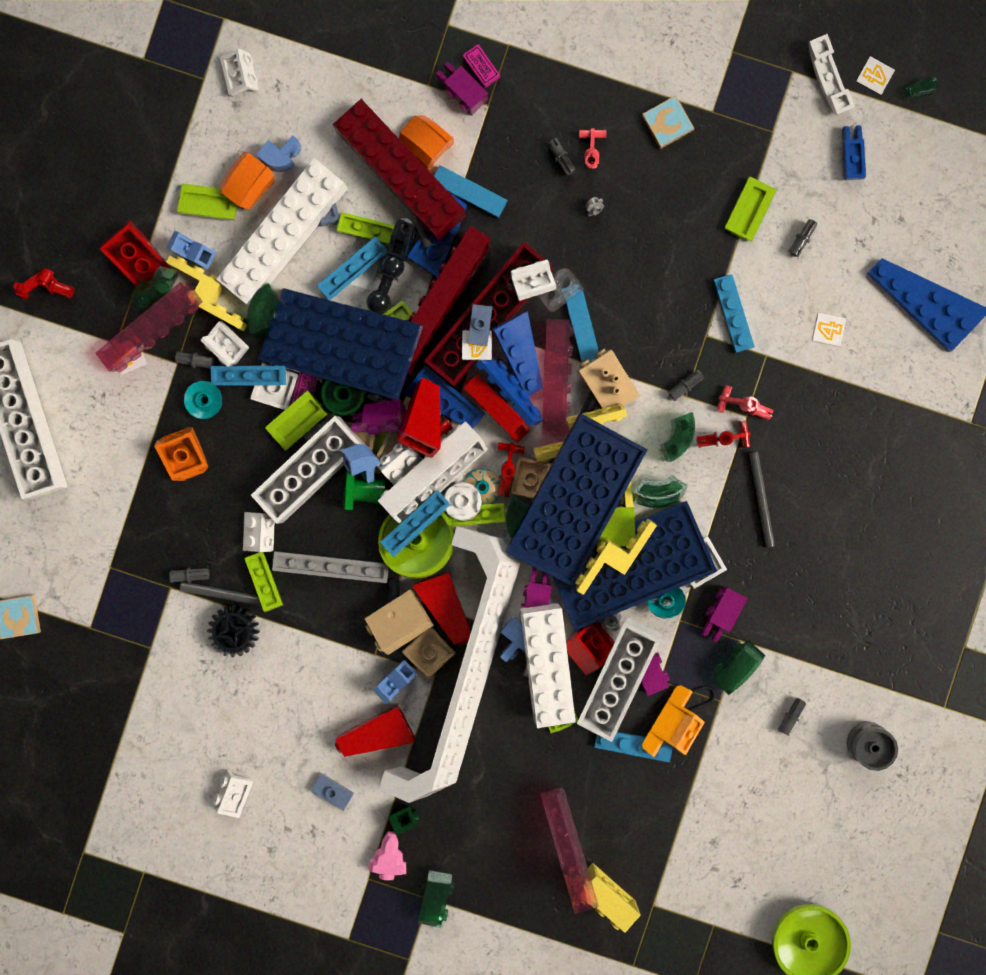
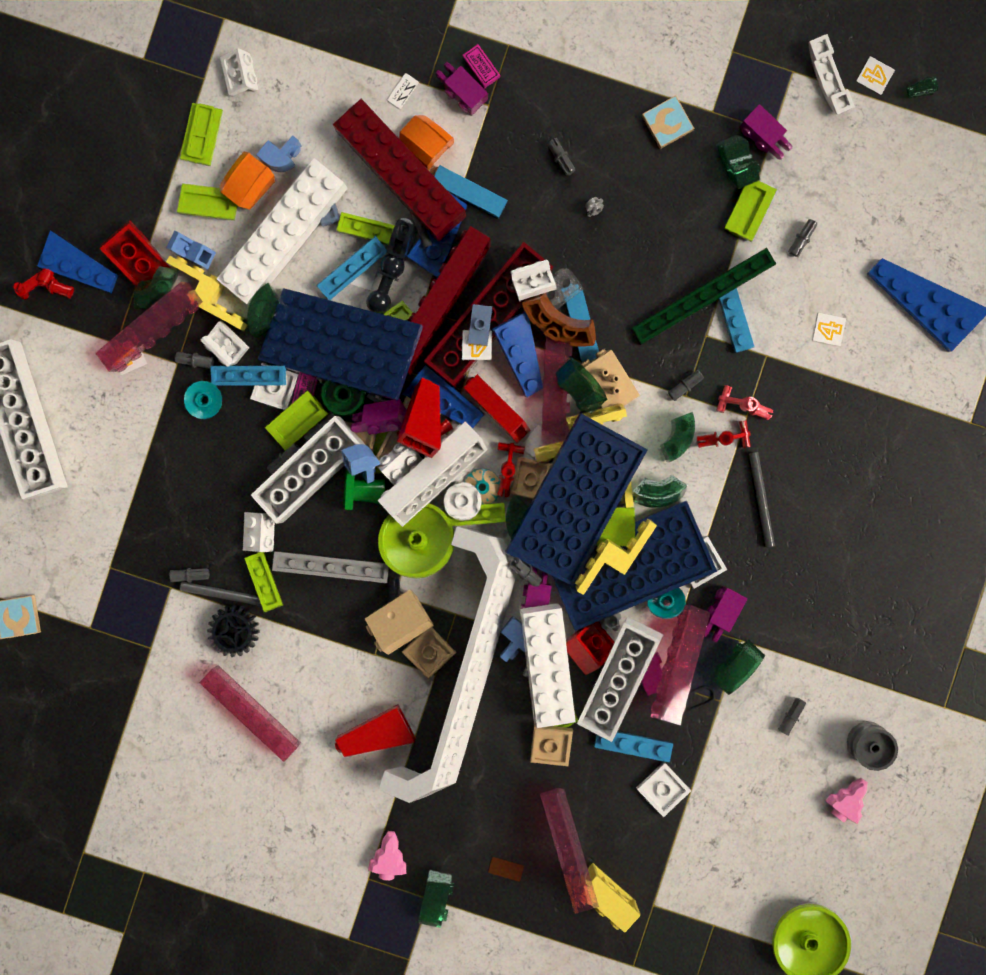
orange slope [154,427,208,481] -> none
white bracket [213,771,253,818] -> none
sand blue plate [311,773,354,811] -> none
medium blue brick [373,660,417,704] -> none
dark azure plate [380,490,451,557] -> none
dark green brick [388,806,420,836] -> none
red slope [413,571,471,646] -> none
blue wing [476,359,543,426] -> none
coral pin [579,128,606,168] -> none
light orange plate [642,686,705,757] -> none
blue hinge [842,125,866,180] -> none
none -> blue wing [37,230,118,294]
none -> lime piece [180,103,223,166]
none -> clear pink brick [199,665,301,762]
none -> dark grey axle [267,443,300,474]
none -> white sticker [387,73,419,109]
none -> reddish brown sticker [488,857,524,882]
none -> dark grey axle [509,557,542,587]
none -> dark orange brick [522,293,596,347]
none -> tan tile [530,724,573,766]
none -> clear green brick [556,358,608,414]
none -> dark green tile [632,247,776,345]
none -> white tile [636,762,691,817]
none -> clear pink brick [651,605,711,725]
none -> clear green brick [717,135,761,189]
none -> magenta hinge [739,104,792,160]
none -> bright pink rock [825,778,868,824]

